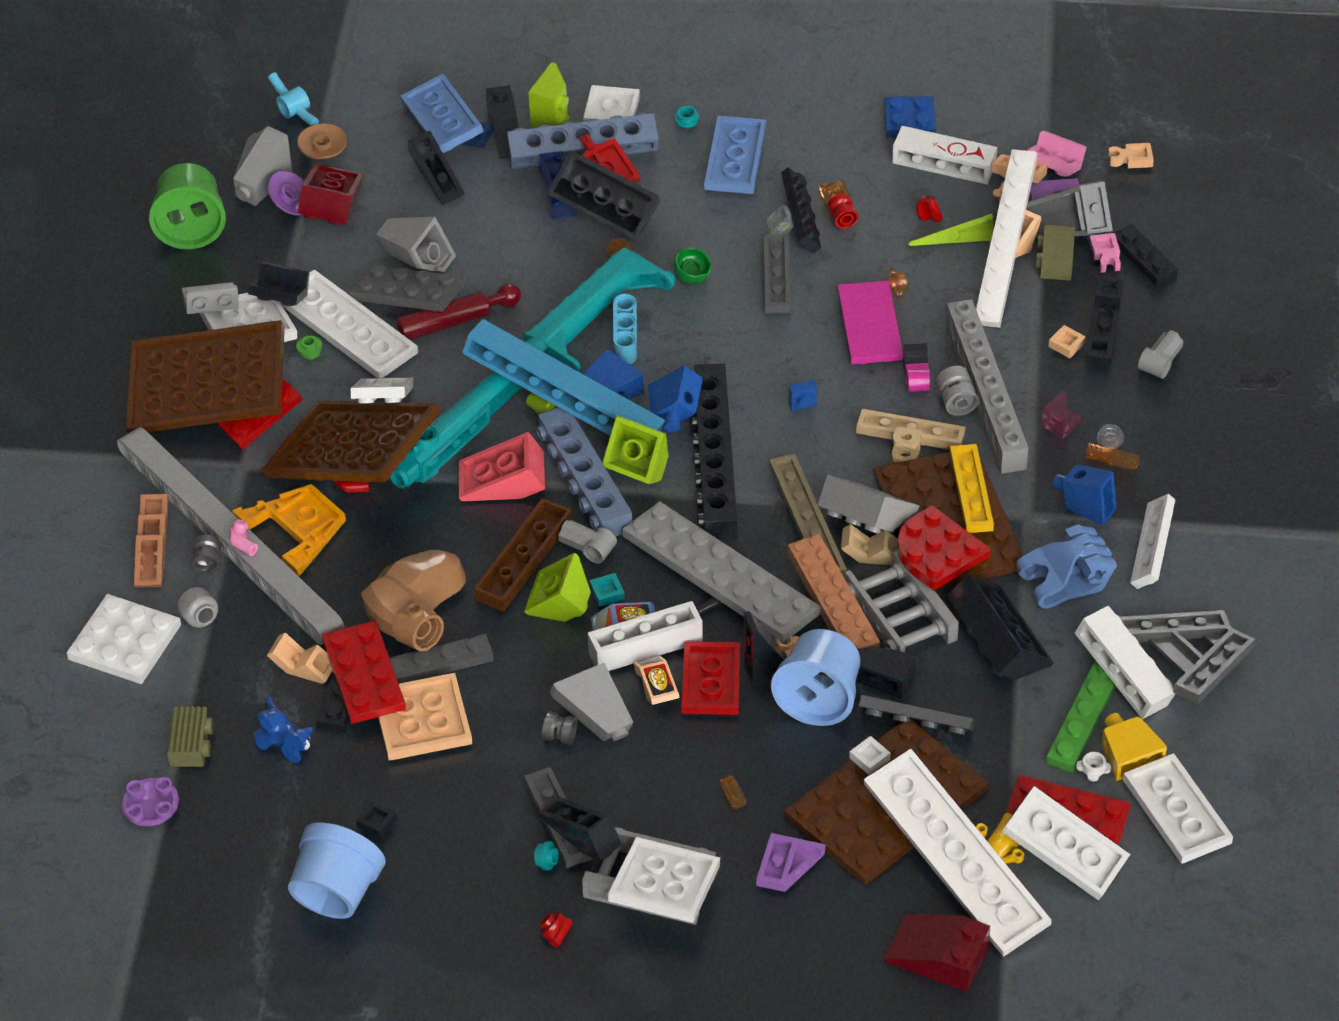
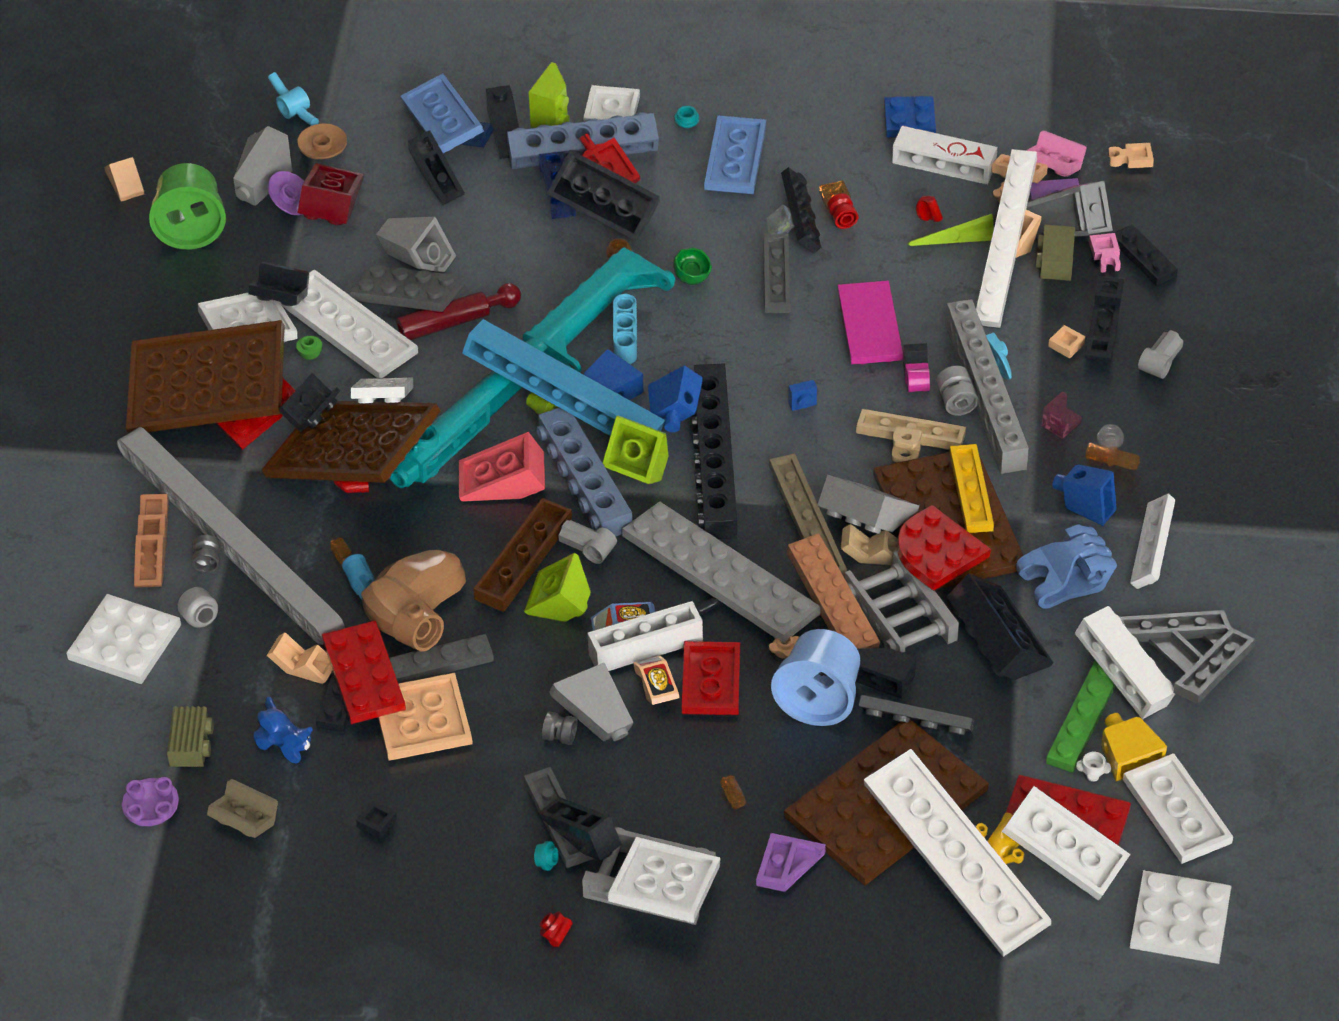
light grey bracket [182,282,238,314] -> none
bright pink arm [230,519,258,556] -> none
light orange wing [232,484,346,576] -> none
light blue piece [288,823,386,919] -> none
teal plate [589,573,625,607] -> none
black slope [744,611,787,687] -> none
white plate [850,736,891,775] -> none
dark red slope [884,914,991,992] -> none
clear orange plate [887,268,908,298] -> none
none -> light nougat slope [104,157,144,202]
none -> dark tan bracket [207,779,278,838]
none -> black bracket [279,373,341,432]
none -> clear orange piece [330,537,352,566]
none -> dark azure hinge [342,554,375,599]
none -> medium azure plate [986,333,1012,380]
none -> white plate [1130,870,1231,964]

